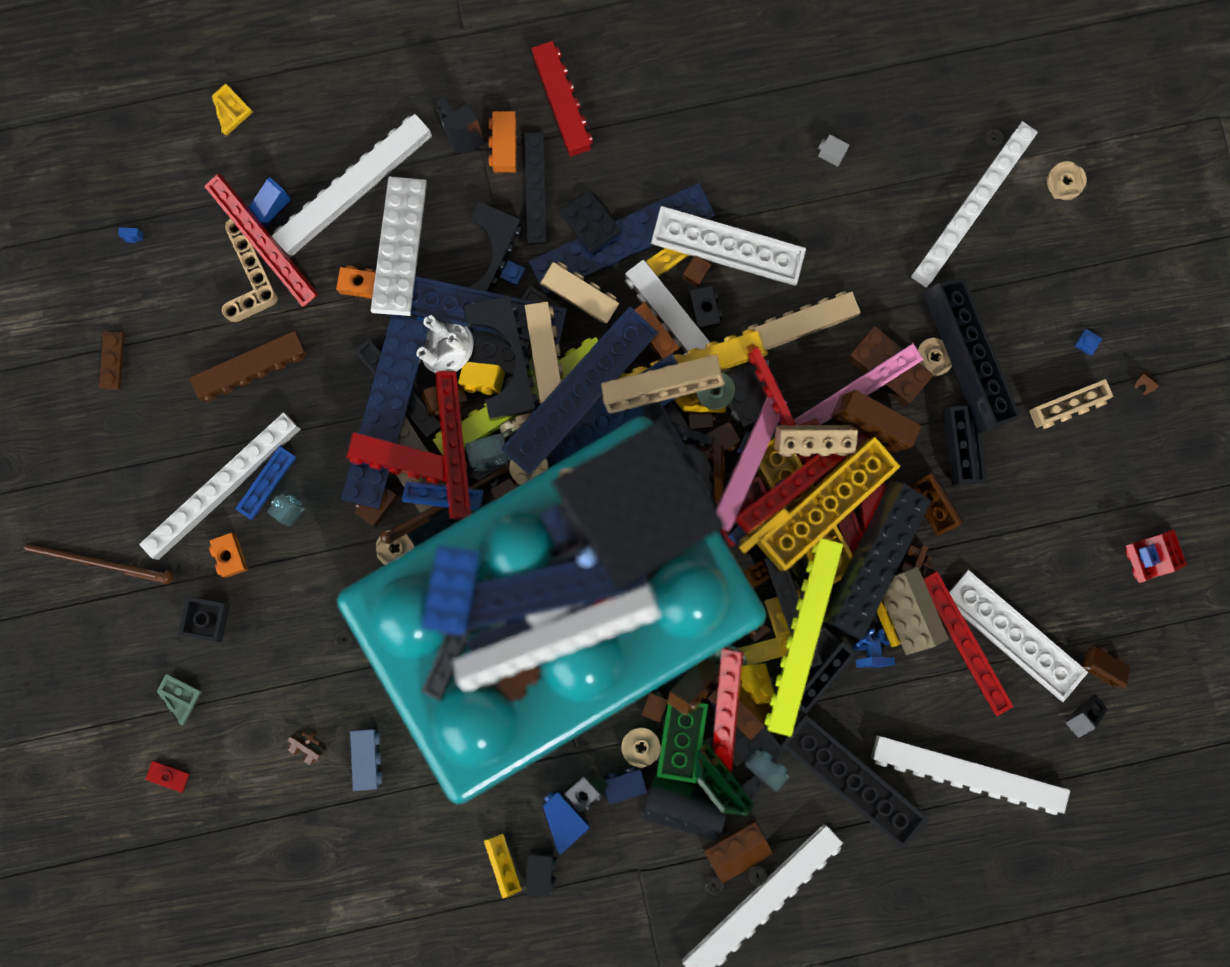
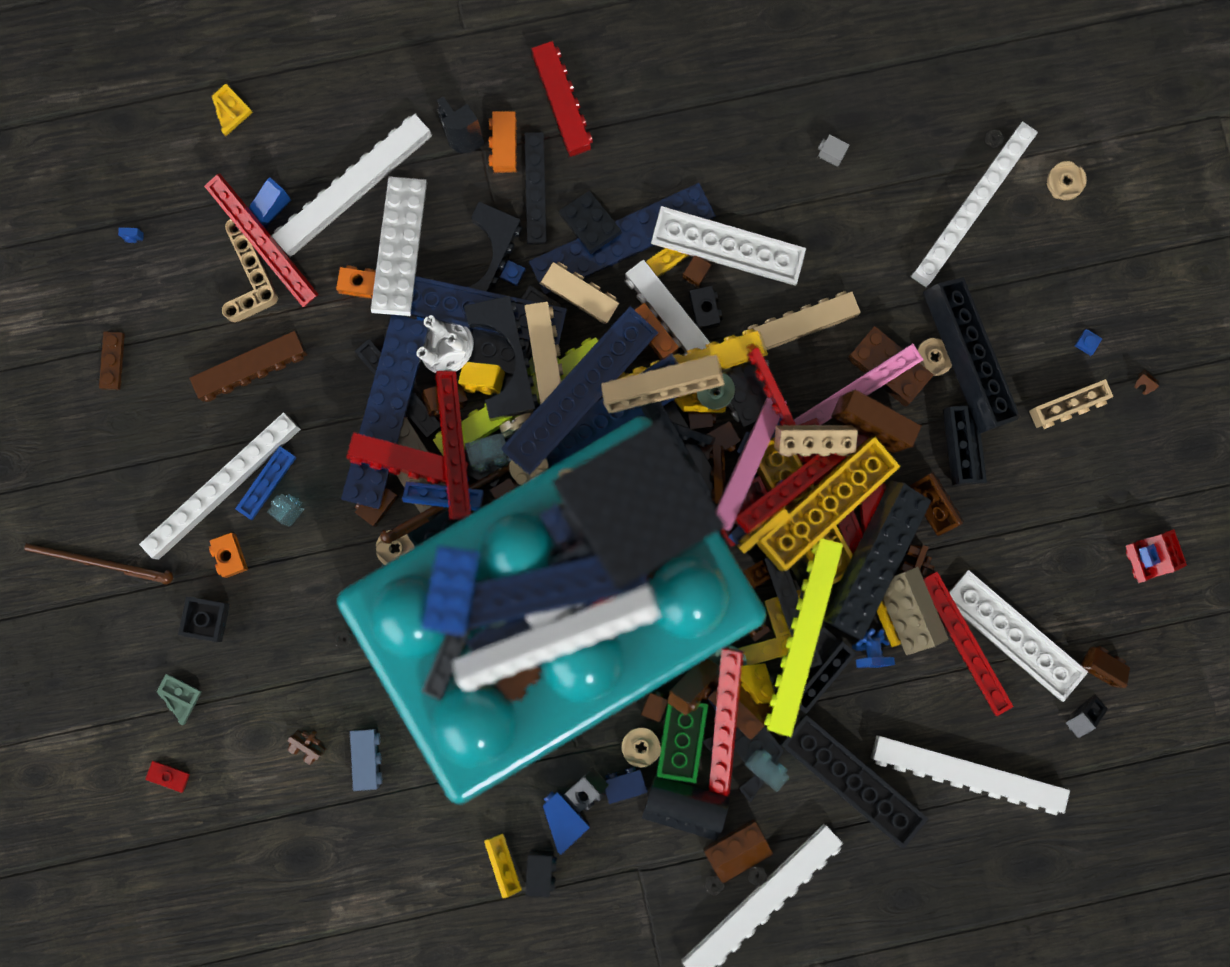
light blue plate [577,547,596,566] -> none
dark green wedge [695,742,755,815] -> none

